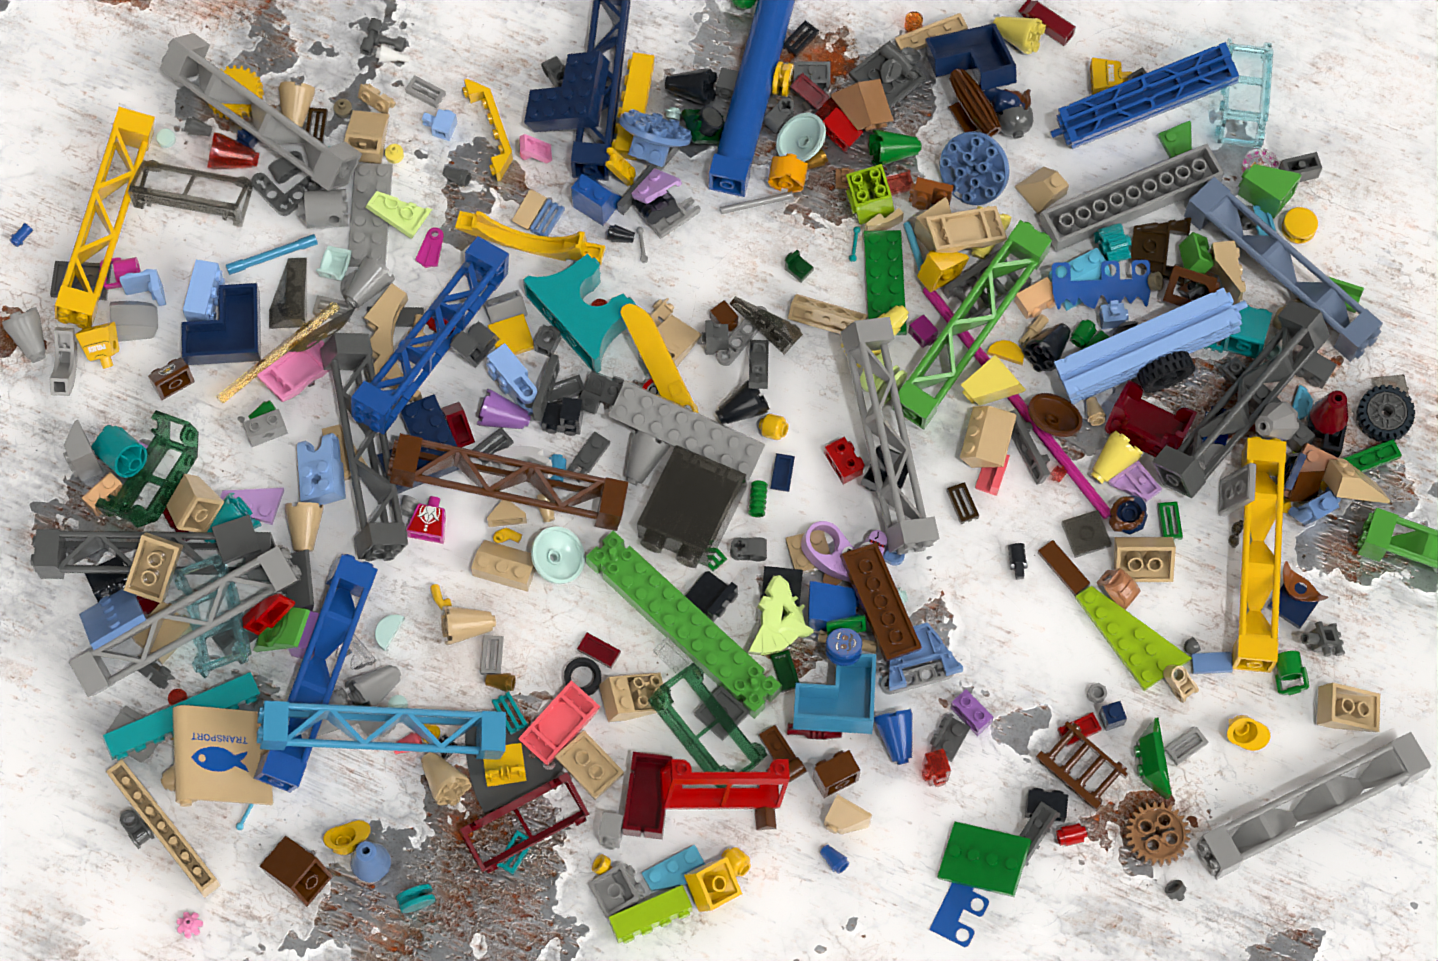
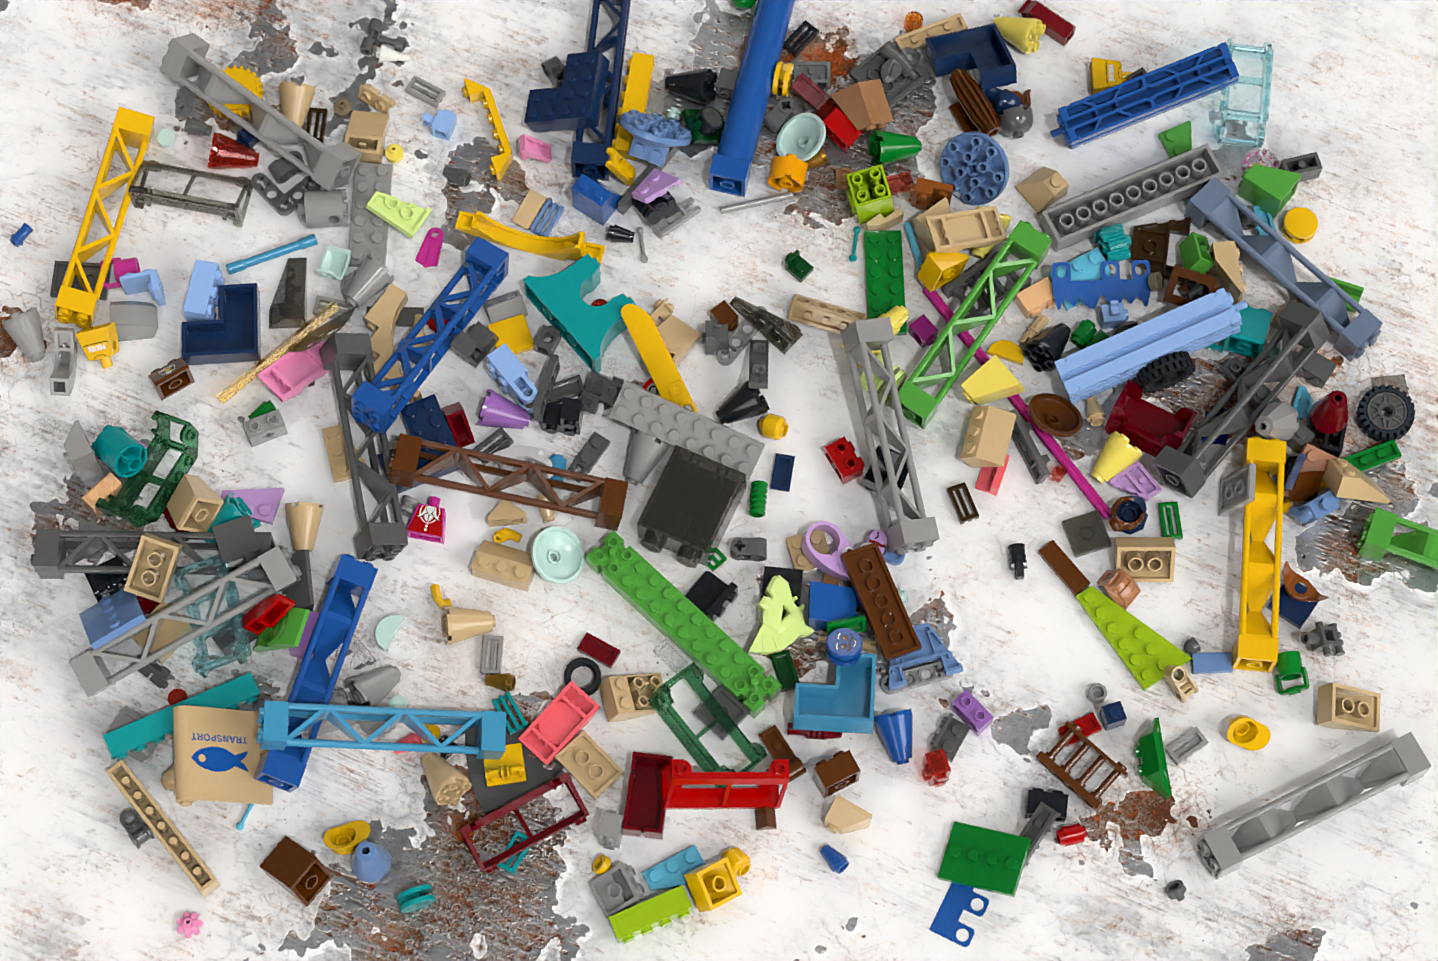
light blue brick [297,433,346,506] -> none
medium nougat gear [1125,802,1191,867] -> none
clear smoke piece [1228,520,1243,548] -> none

